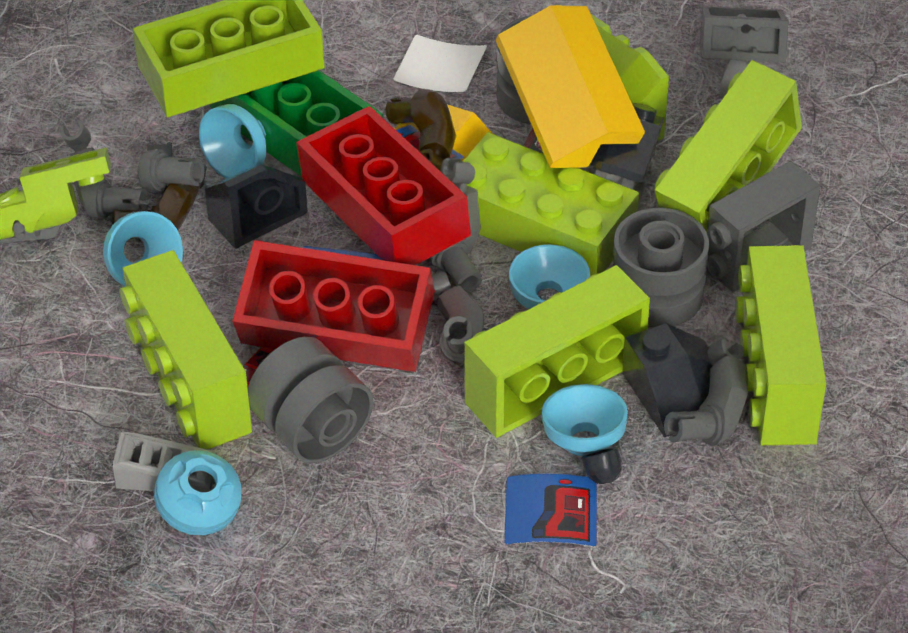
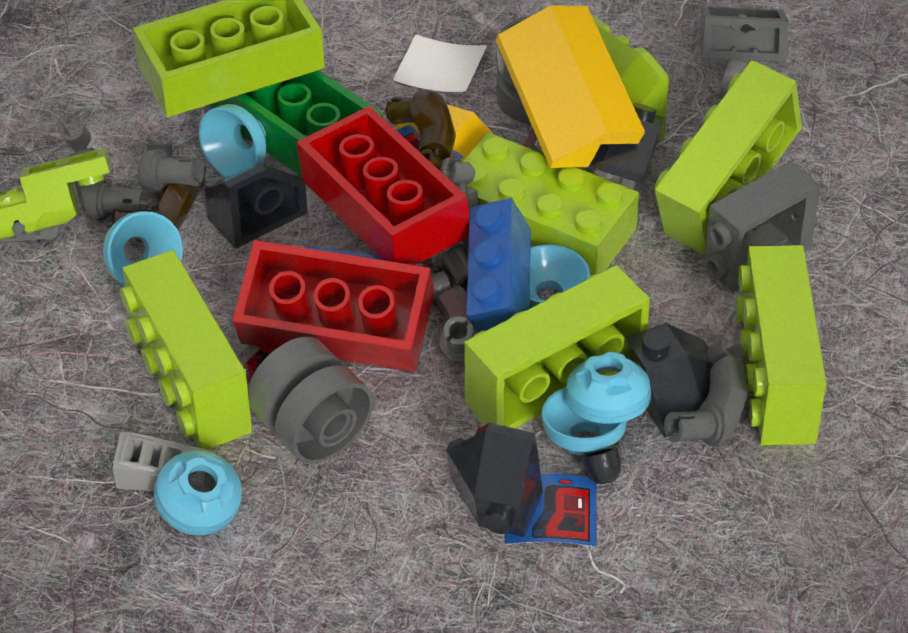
dark grey wheel [613,208,709,327] -> none
none -> black slope [446,423,543,537]
none -> blue brick [466,198,531,333]
none -> medium azure piece [566,352,651,424]

